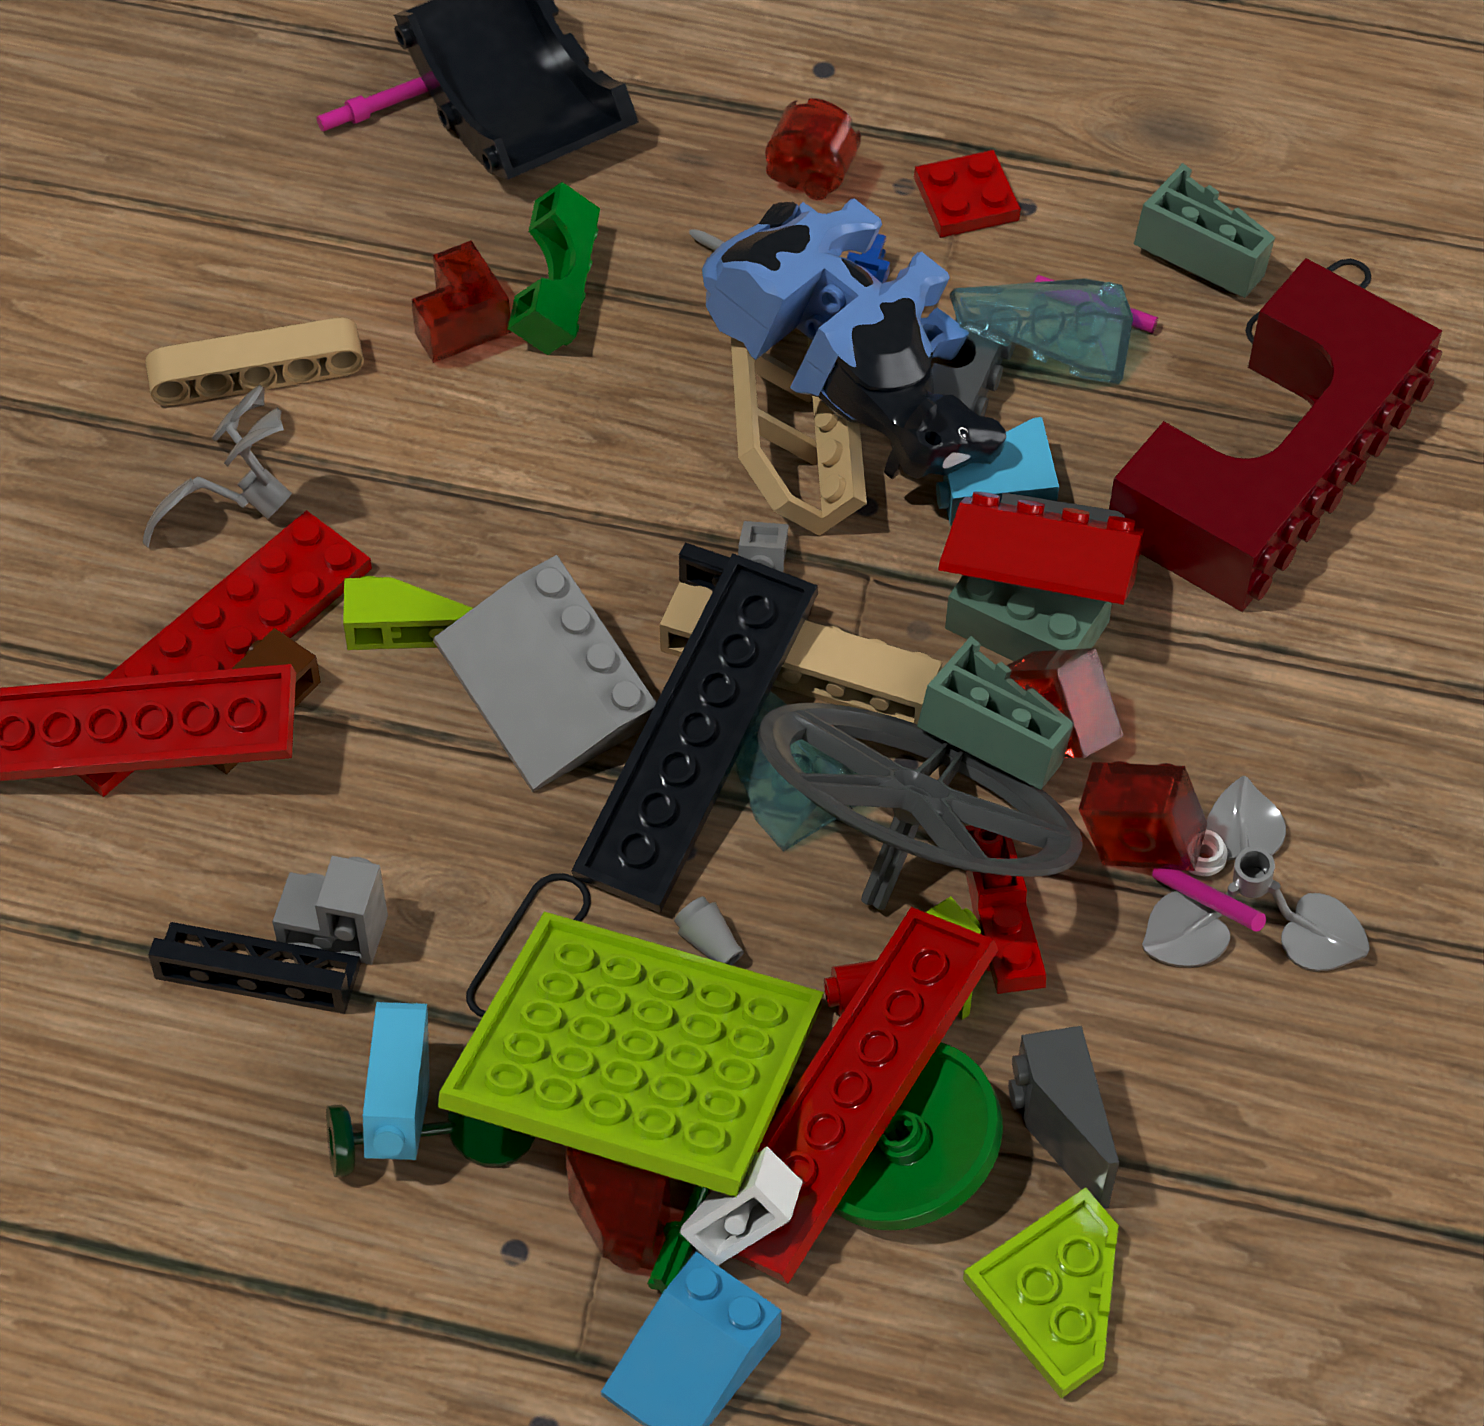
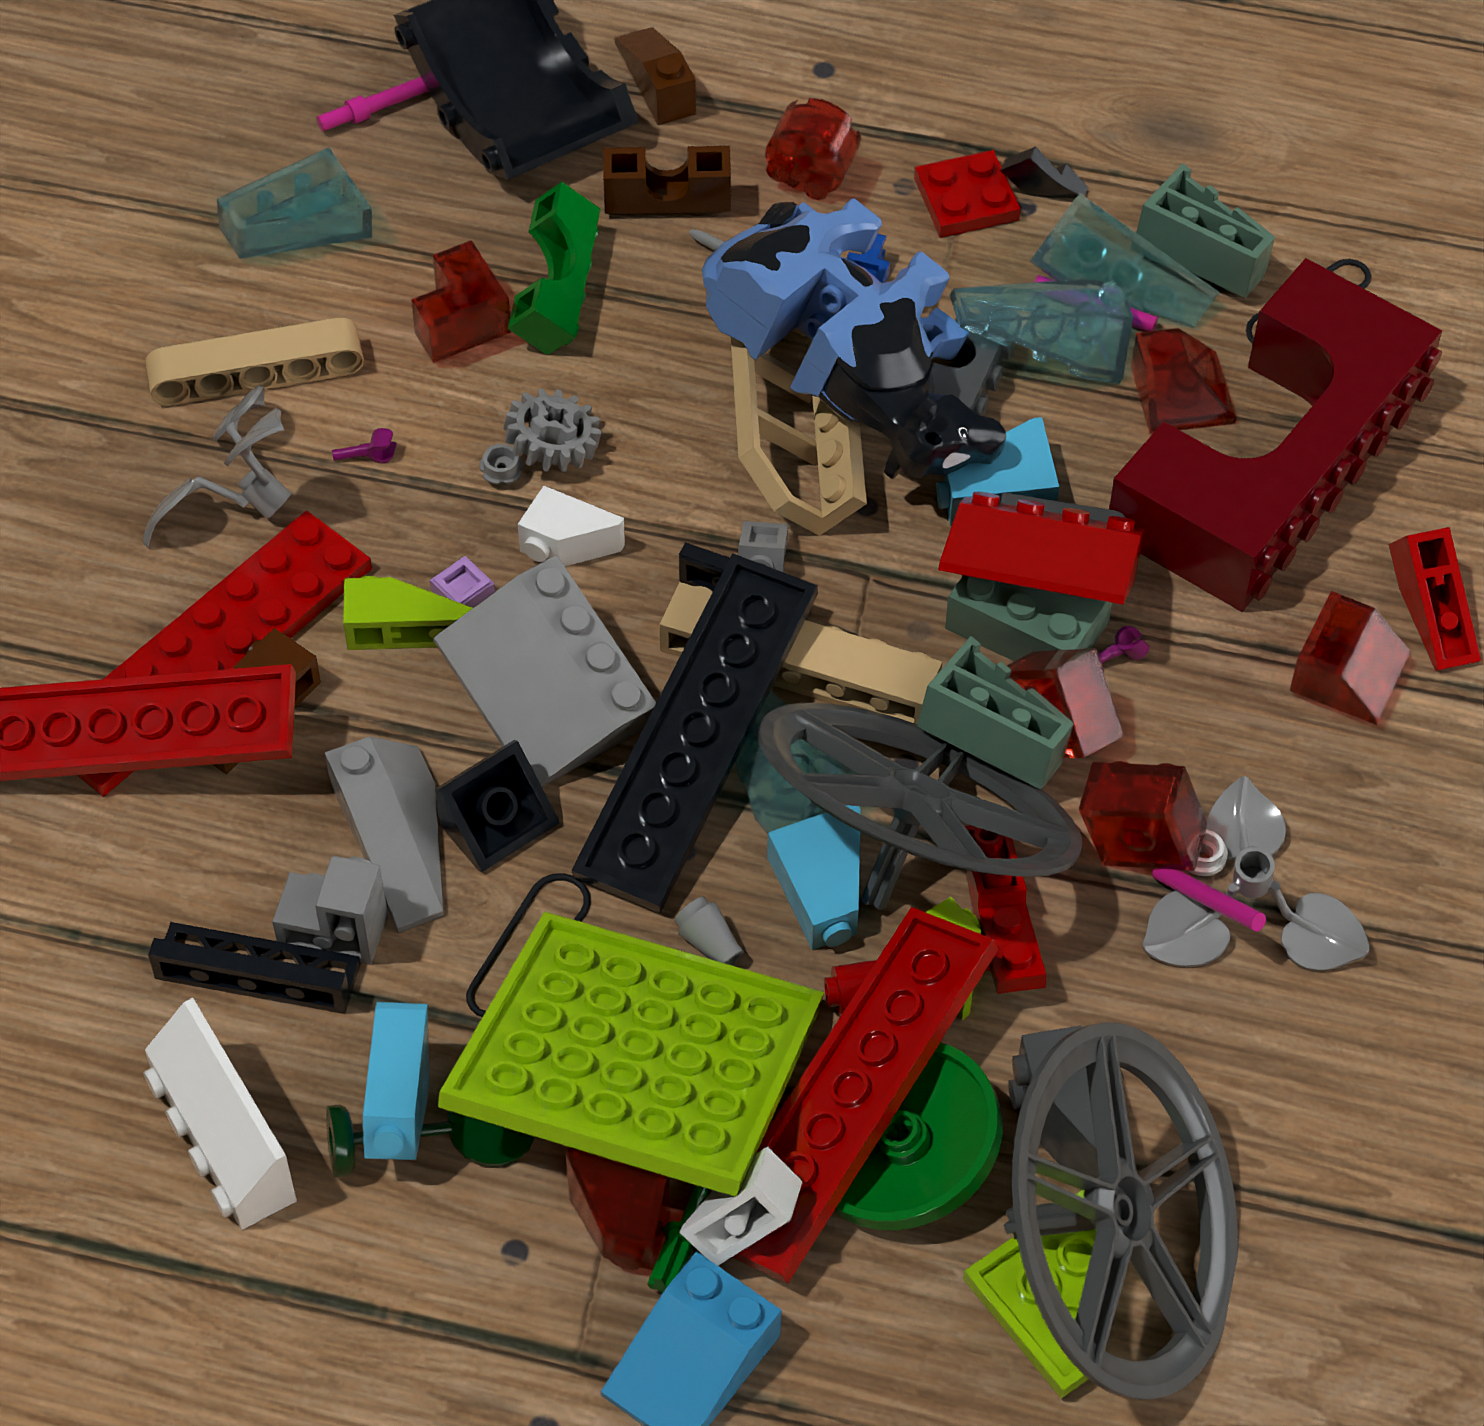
none -> white slope [143,998,297,1230]
none -> clear light blue wedge [217,147,372,259]
none -> light grey wedge [325,736,444,933]
none -> magenta hand [332,428,397,464]
none -> lavender tile [430,556,495,608]
none -> black slope [435,740,560,872]
none -> light grey plate [479,444,524,485]
none -> light grey gear [503,389,602,472]
none -> white slope [518,486,625,566]
none -> reddish brown arch [603,146,731,214]
none -> reddish brown slope [615,27,696,125]
none -> medium azure slope [767,805,861,950]
none -> black slope [1000,146,1088,198]
none -> dark grey wheel [1004,1022,1238,1400]
none -> clear light blue wedge [1030,193,1219,328]
none -> magenta hand [1083,626,1149,671]
none -> clear red slope [1131,328,1236,434]
none -> clear red slope [1289,591,1411,725]
none -> red slope [1389,527,1481,671]

